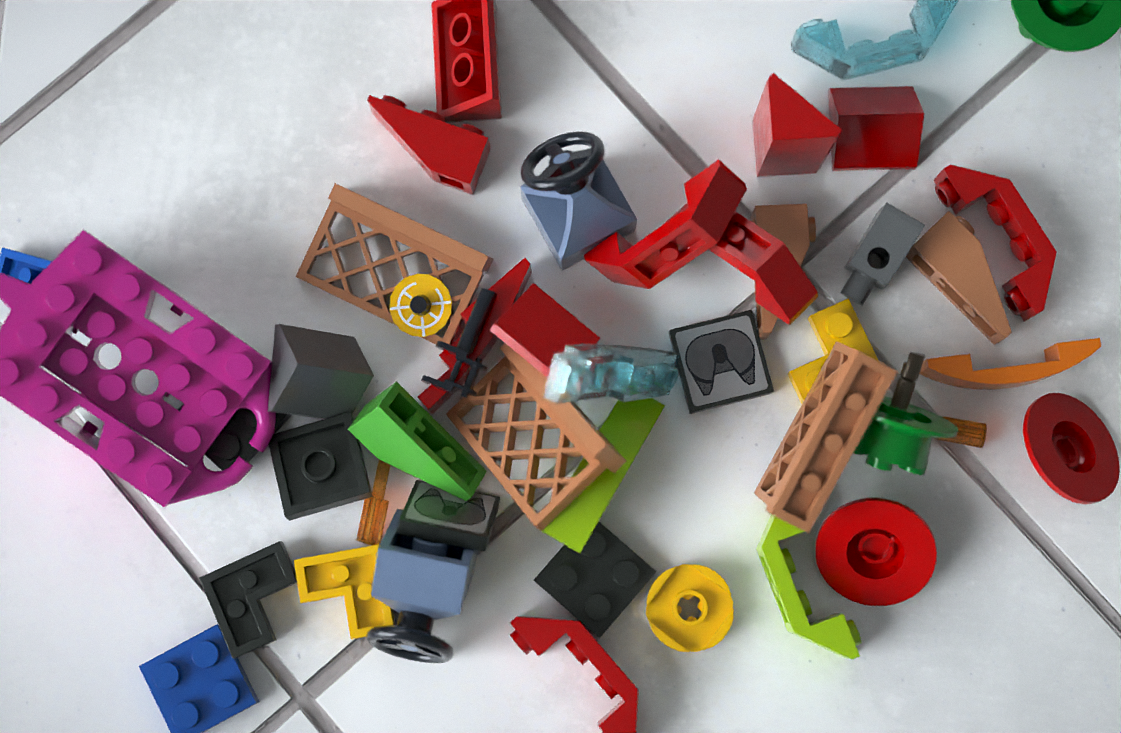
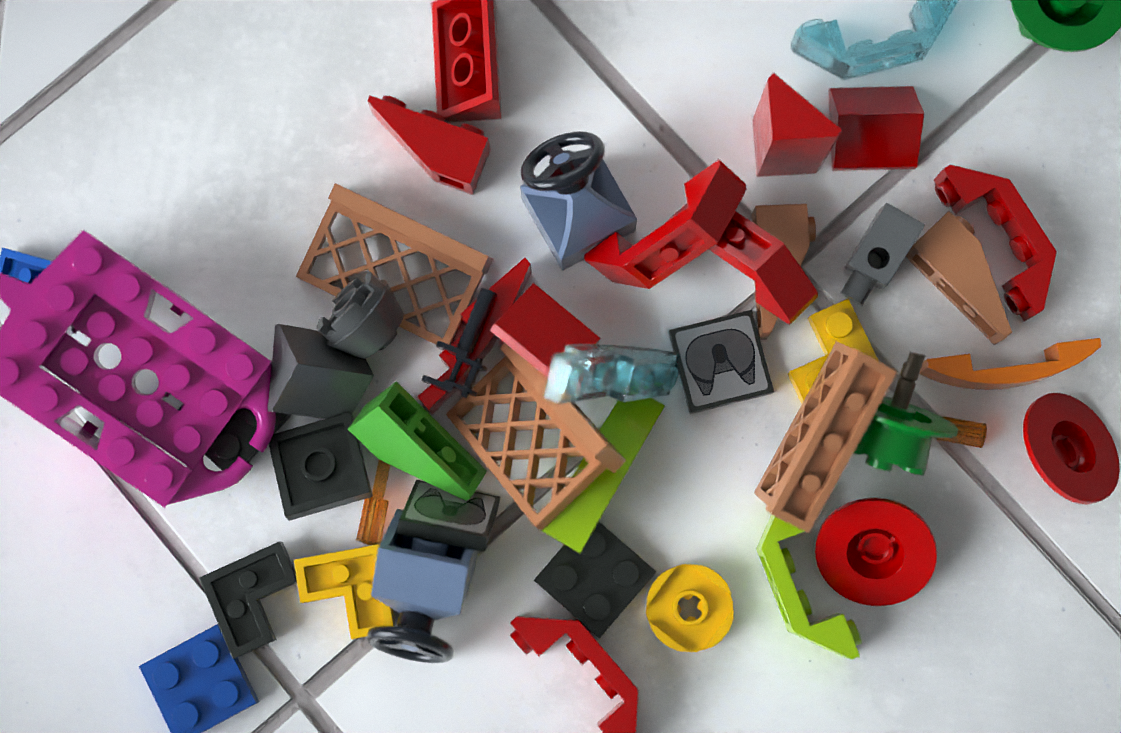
yellow piece [389,274,452,337] -> none
none -> dark grey cone [317,272,404,359]

